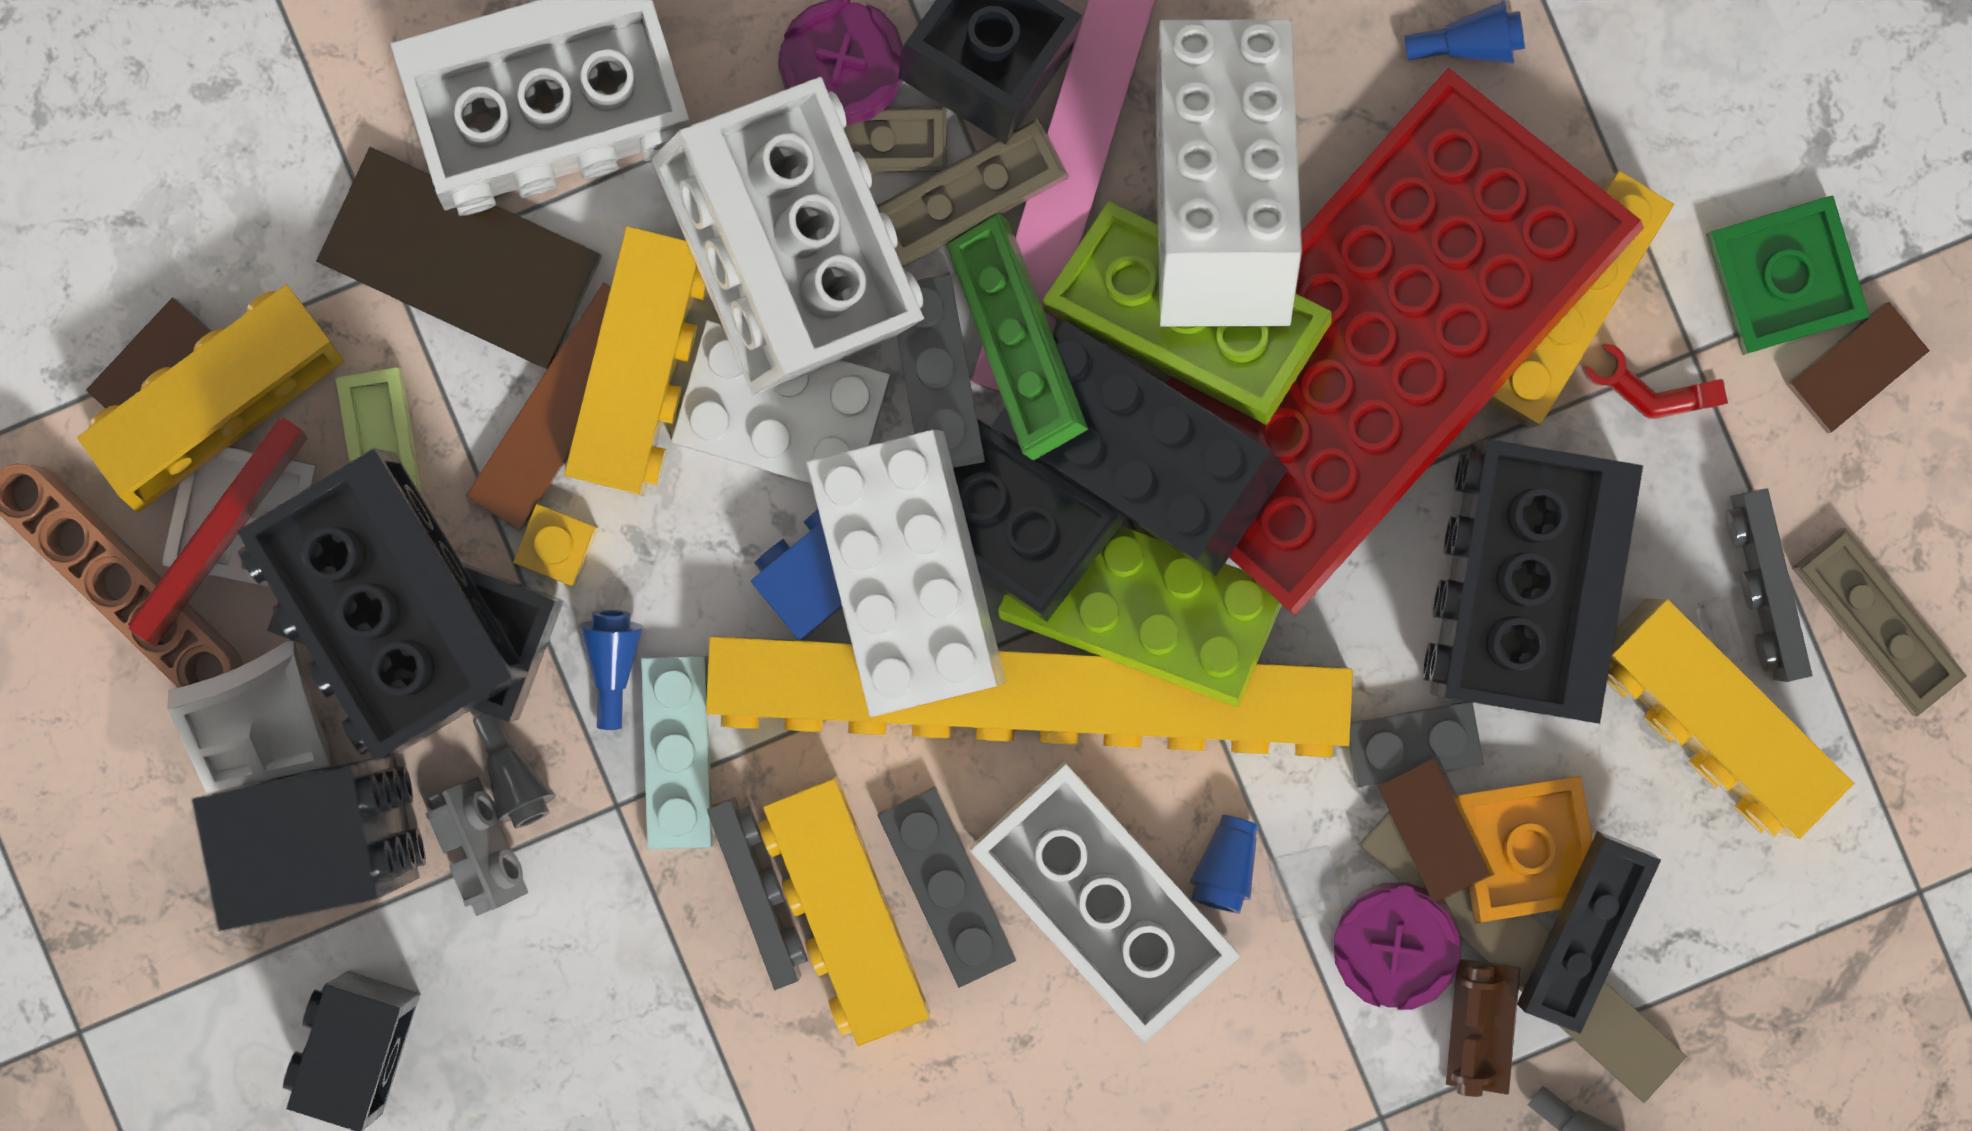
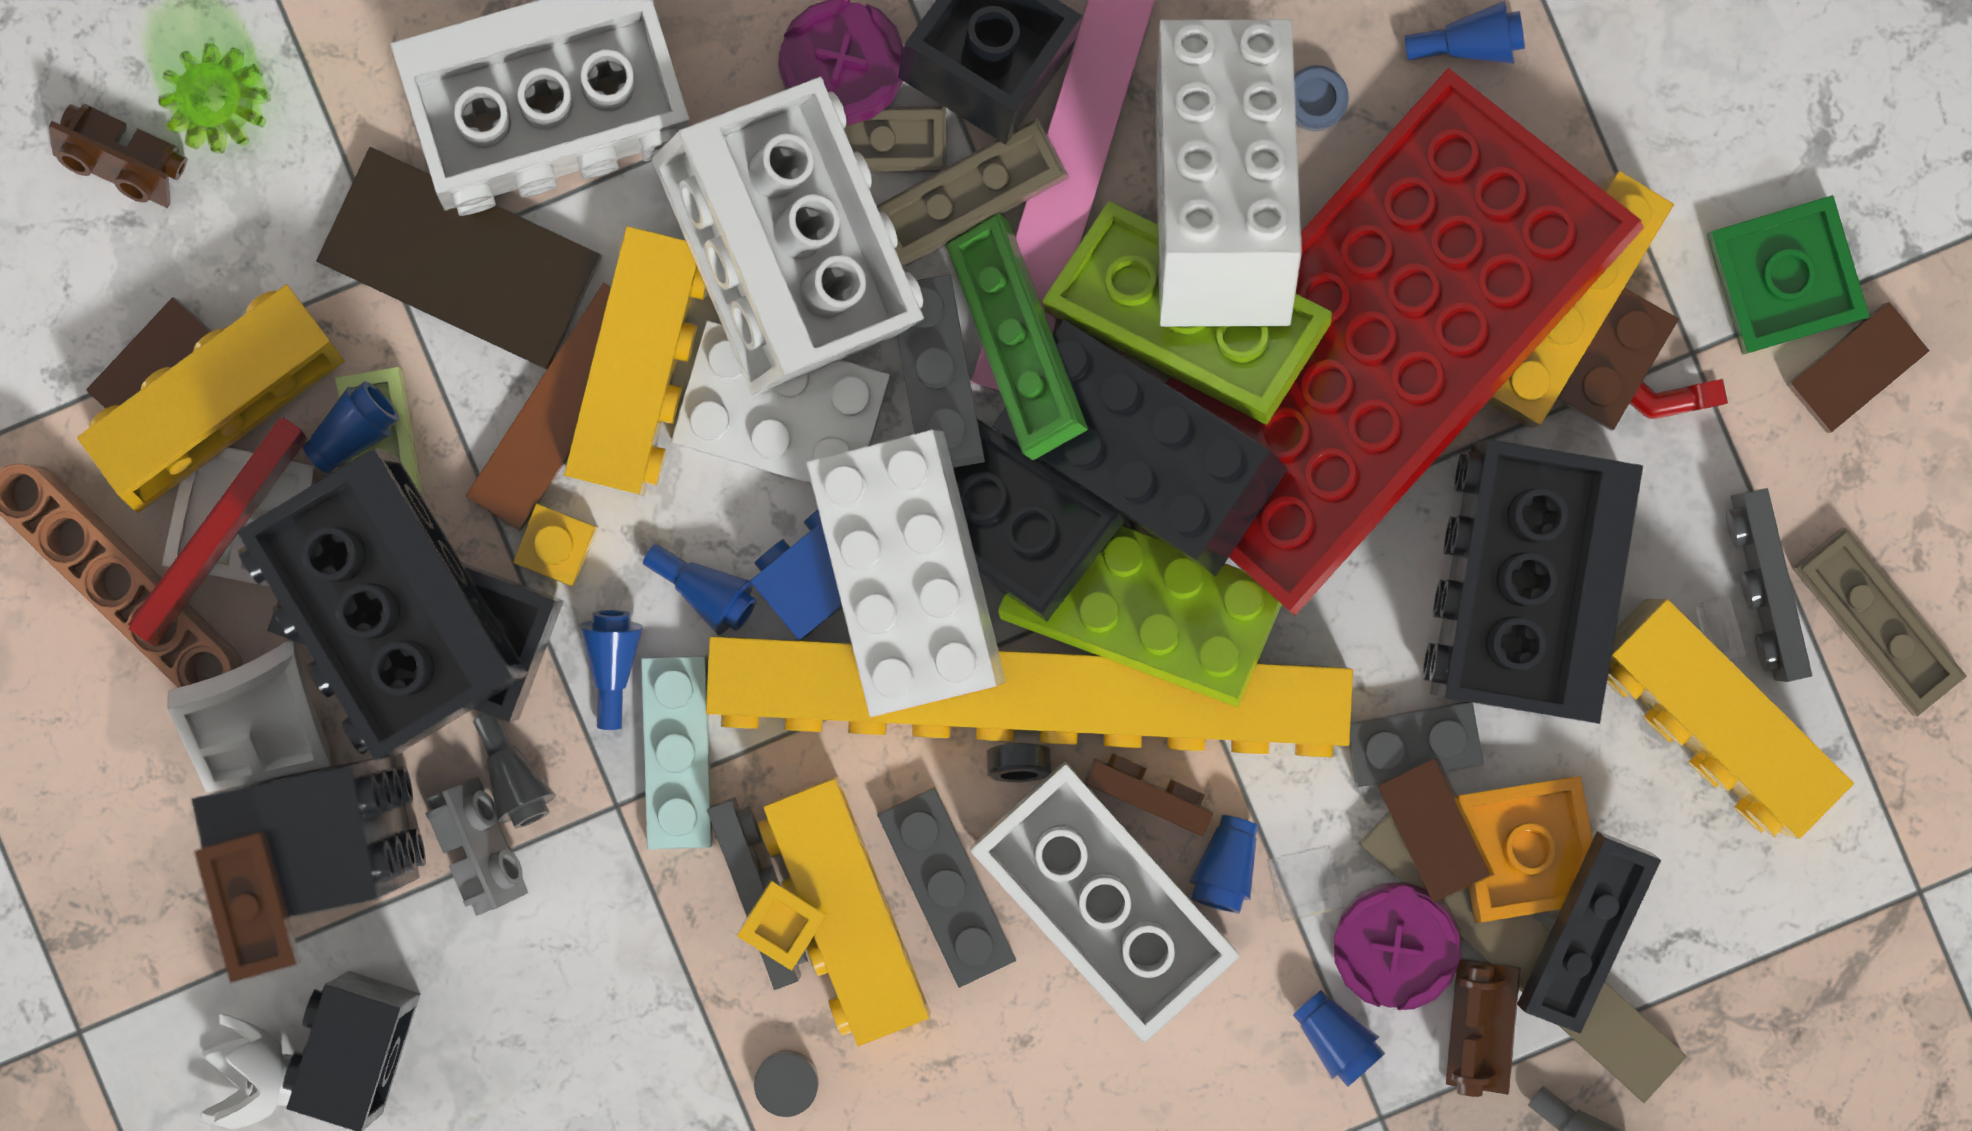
none -> reddish brown hinge [49,104,187,208]
none -> clear neon green gear [158,43,271,154]
none -> reddish brown plate [194,831,301,983]
none -> white piece [199,1013,292,1129]
none -> blue cone [302,381,399,474]
none -> blue cone [643,543,756,635]
none -> yellow plate [736,880,827,971]
none -> dark grey tile [754,1051,819,1117]
none -> black tile [987,743,1051,782]
none -> reddish brown plate [1084,753,1214,837]
none -> blue cone [1293,990,1386,1087]
none -> sand blue tile [1294,65,1349,132]
none -> reddish brown plate [1557,287,1679,431]

